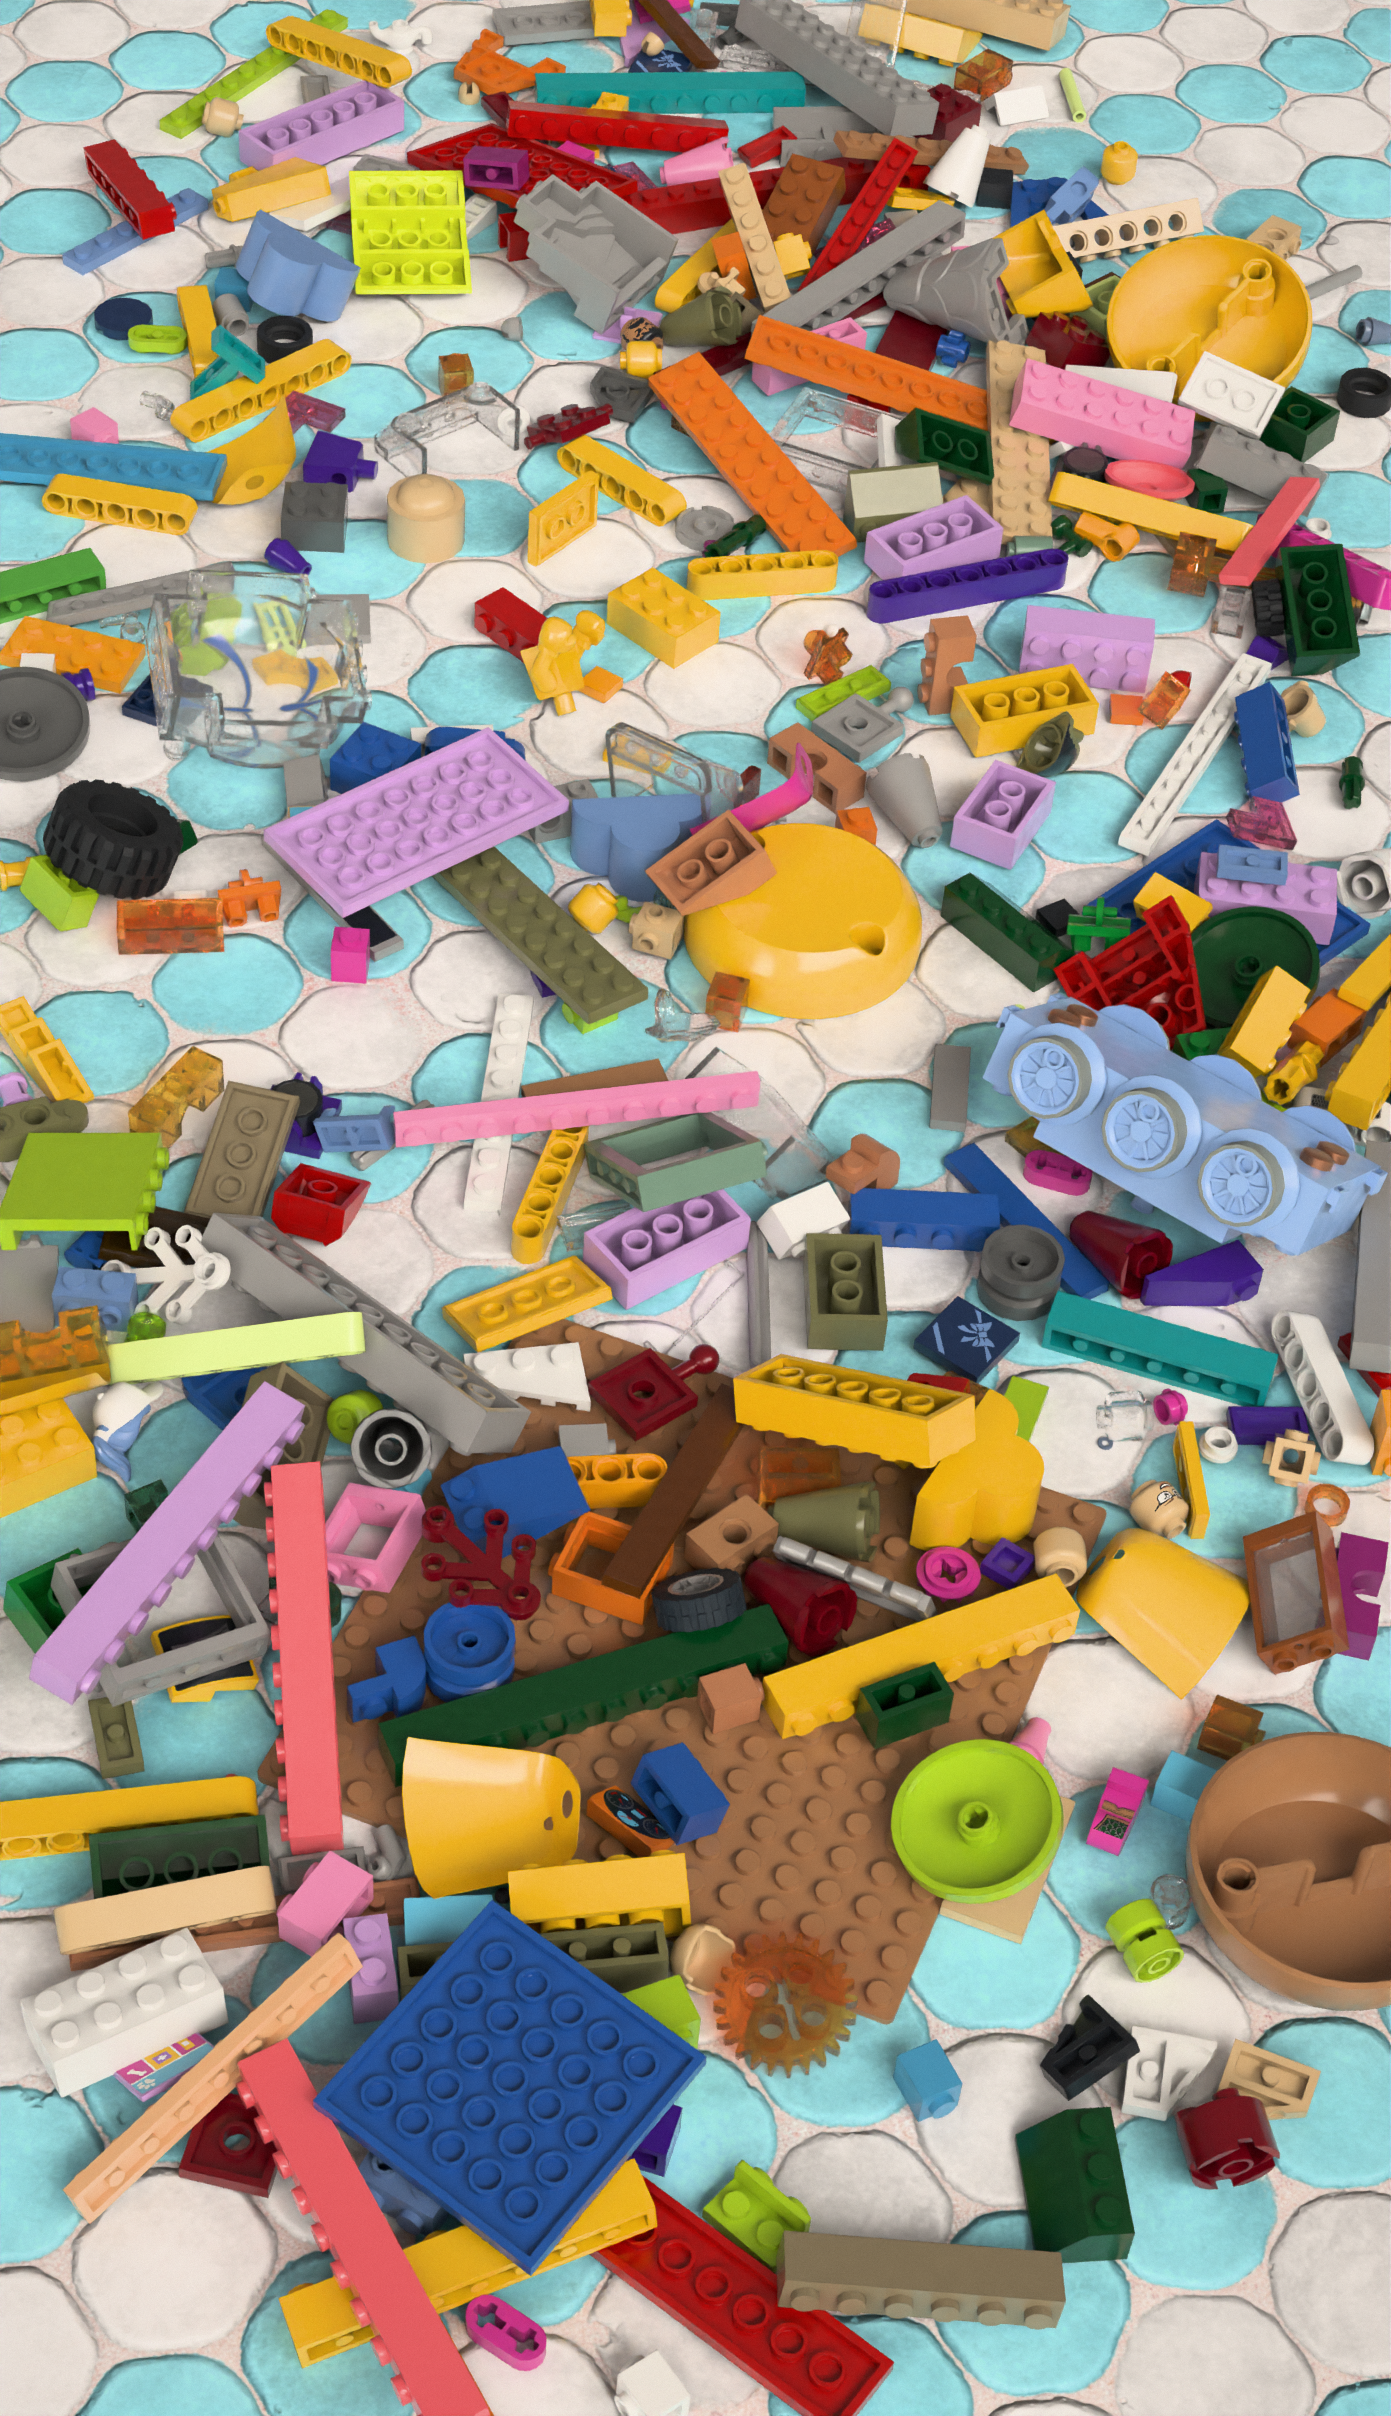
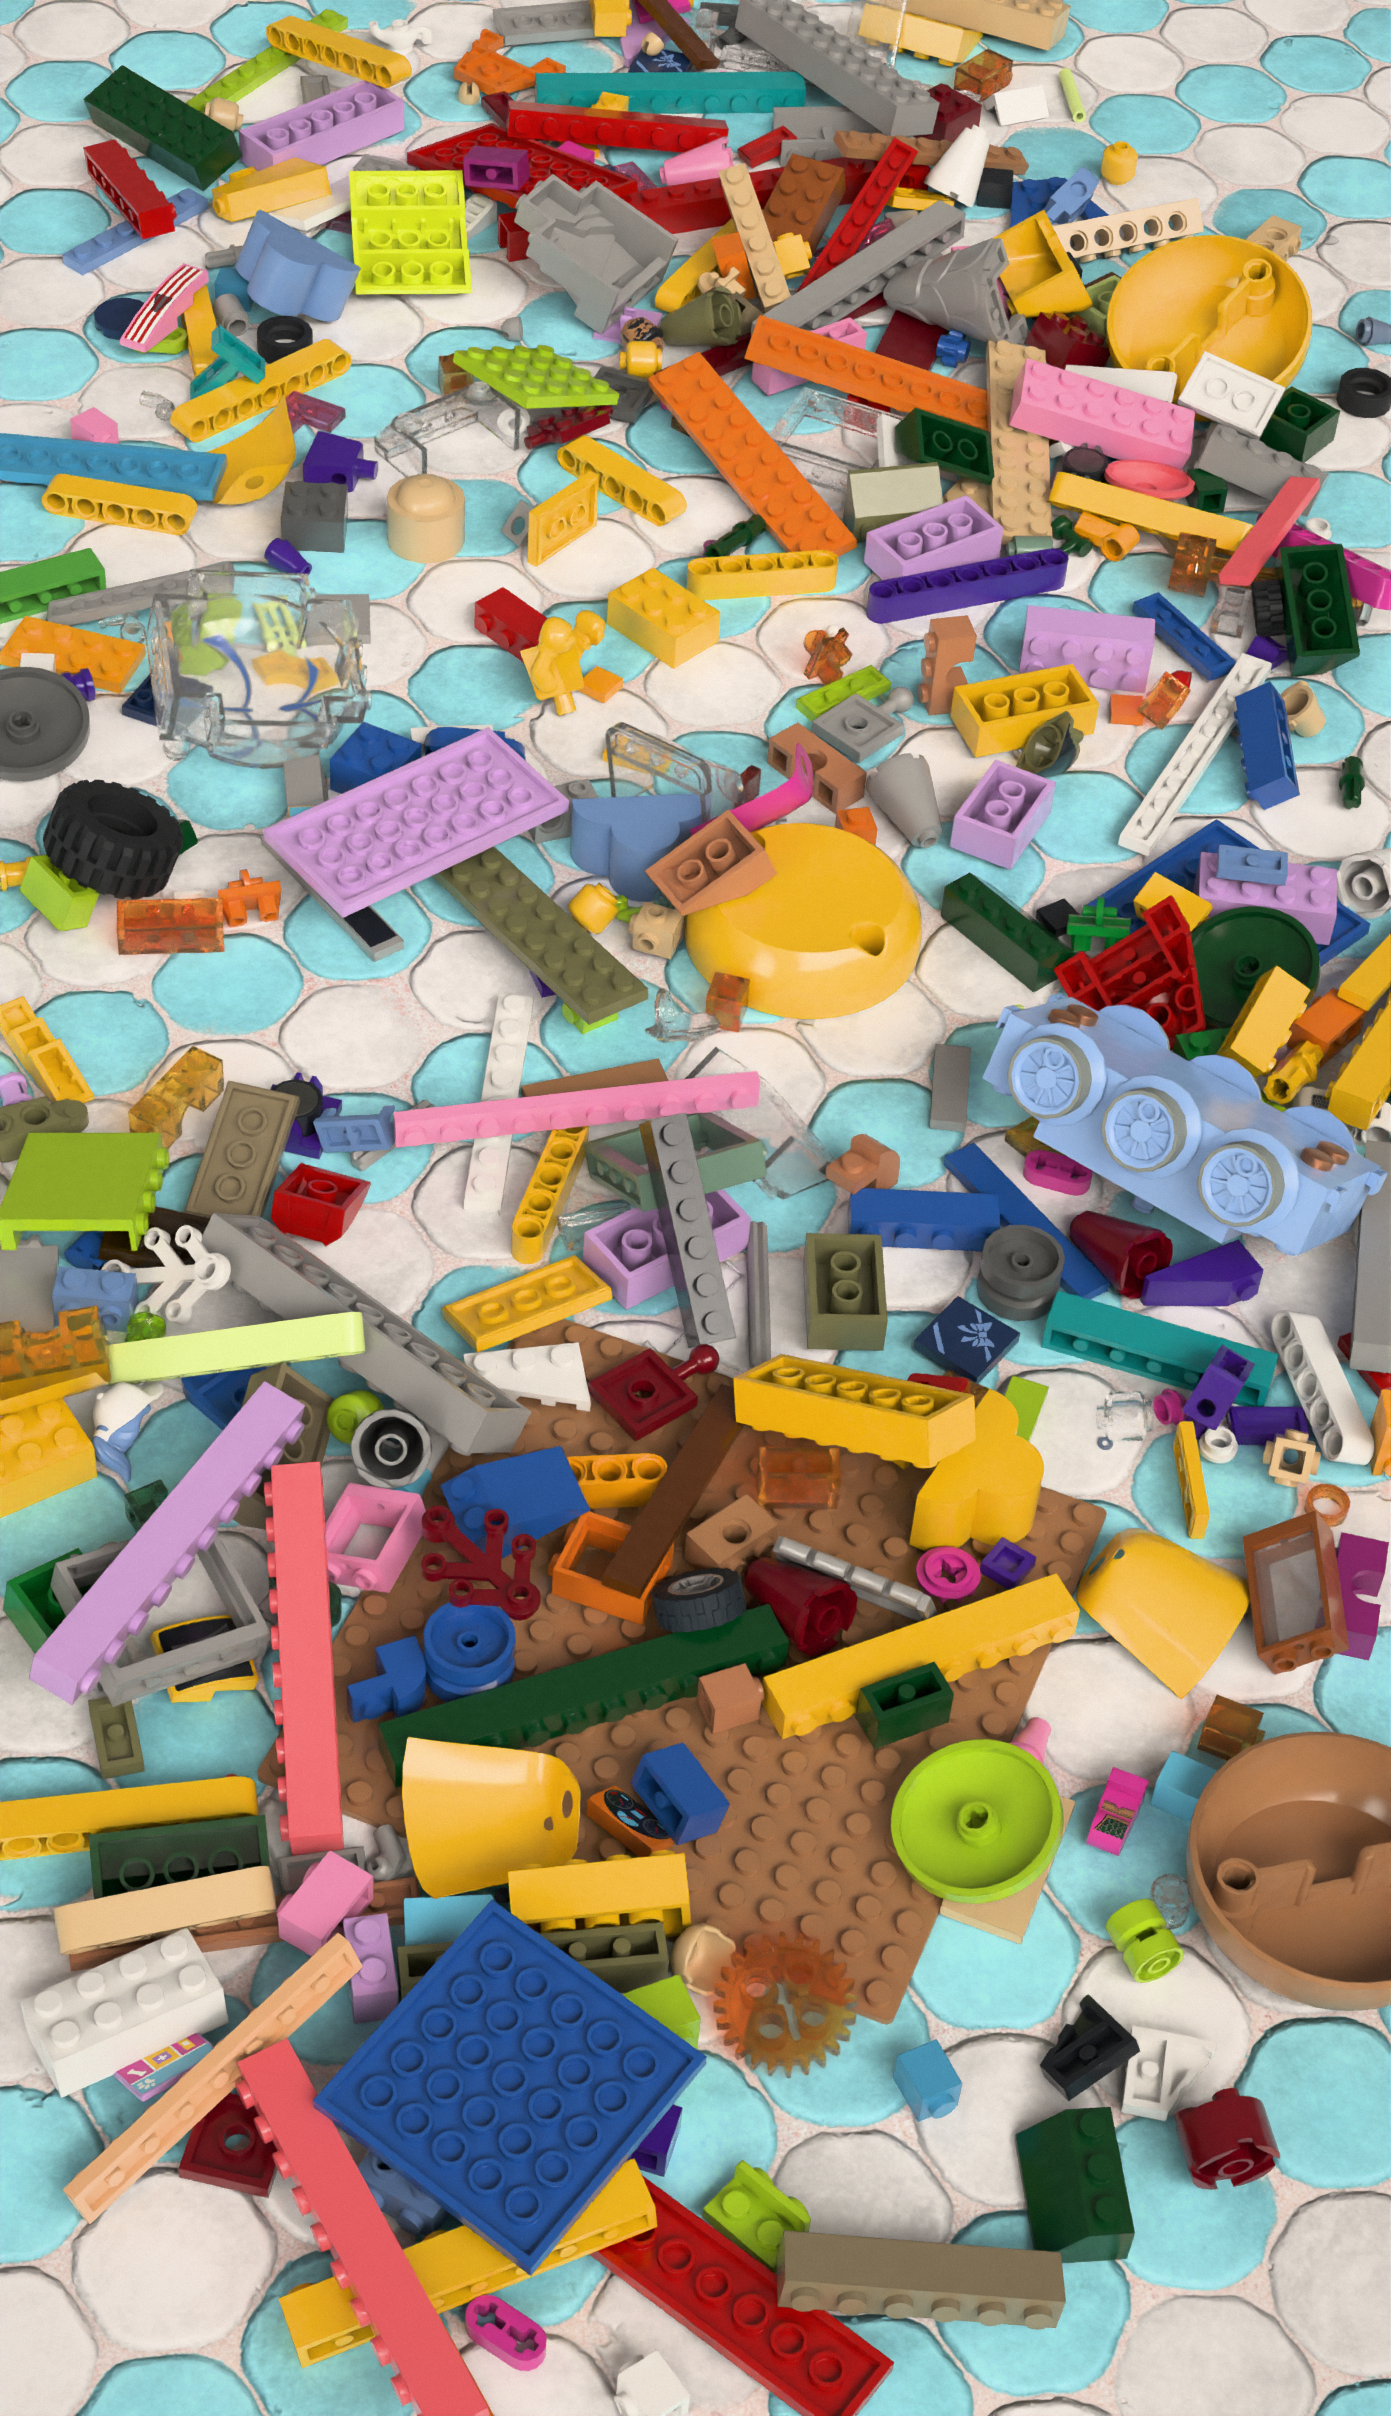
dark pink brick [331,927,370,984] -> none
light grey brick [558,1423,616,1457] -> none
light grey tile [675,506,735,552] -> none
white brick [756,1182,851,1260] -> none
olive cone [768,1481,881,1563] -> none
tan head [1033,1527,1087,1587] -> none
tan head [1130,1480,1189,1539] -> none
tan wing [1217,2039,1321,2120] -> none
clear pink tile [1226,796,1298,850] -> none
light grey piece [1305,265,1363,300] -> none
none -> dark green brick [83,65,242,191]
none -> slope [120,263,209,353]
none -> lime plate [453,345,620,409]
none -> light grey bracket [501,500,541,547]
none -> brick [639,1112,736,1348]
none -> blue plate [1132,592,1236,682]
none -> dark purple torso [1182,1344,1255,1440]

